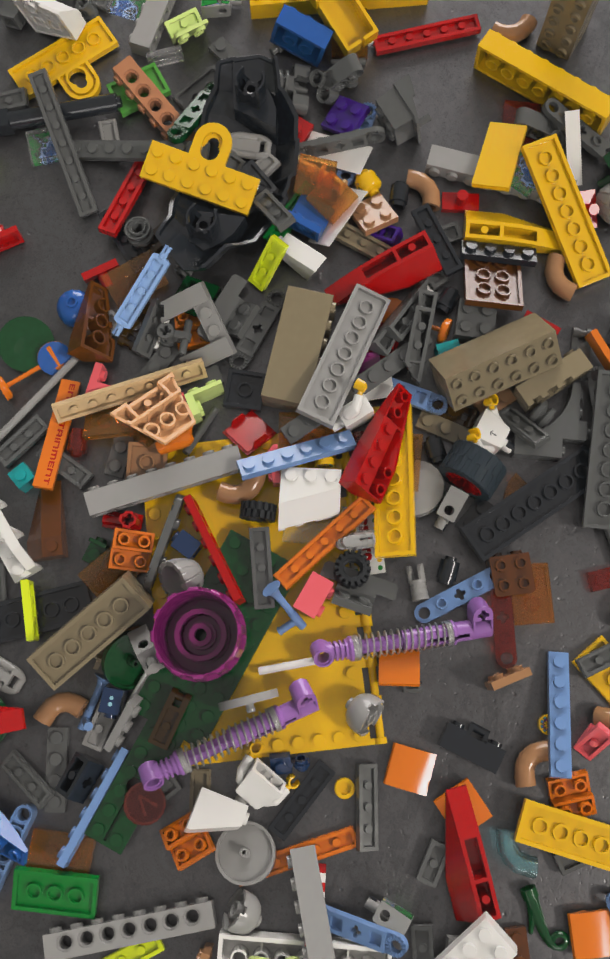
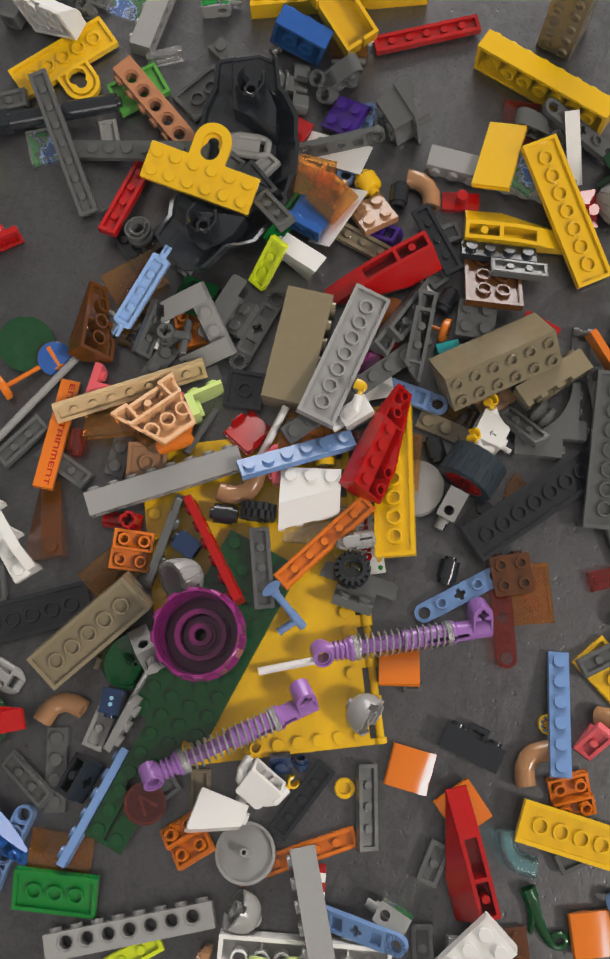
teal brick [7,462,35,493] -> none
neon yellow tile [20,579,40,642] -> none
blue cylinder [57,289,85,327] -> none
medium blue piece [77,673,110,731] -> none
red tile [81,258,120,289] -> none
dark green bracket [82,536,111,569] -> none
dark brown plate [148,687,193,751] -> none
yellowish green bracket [164,7,209,45] -> none
dark green piece [167,82,214,144] -> none
light grey piece [218,688,279,713] -> none
coral brick [293,571,336,620] -> none
light grey hinge [406,563,430,602] -> none
medium nougat plate [484,665,533,691] -> none
medium nougat cylinder [492,14,537,43] -> none
medium nougat cylinder [544,252,577,302] -> none
none -> black brick [209,503,239,525]
none -> white bar [257,405,290,455]
none -> dark grey tile [489,257,549,282]

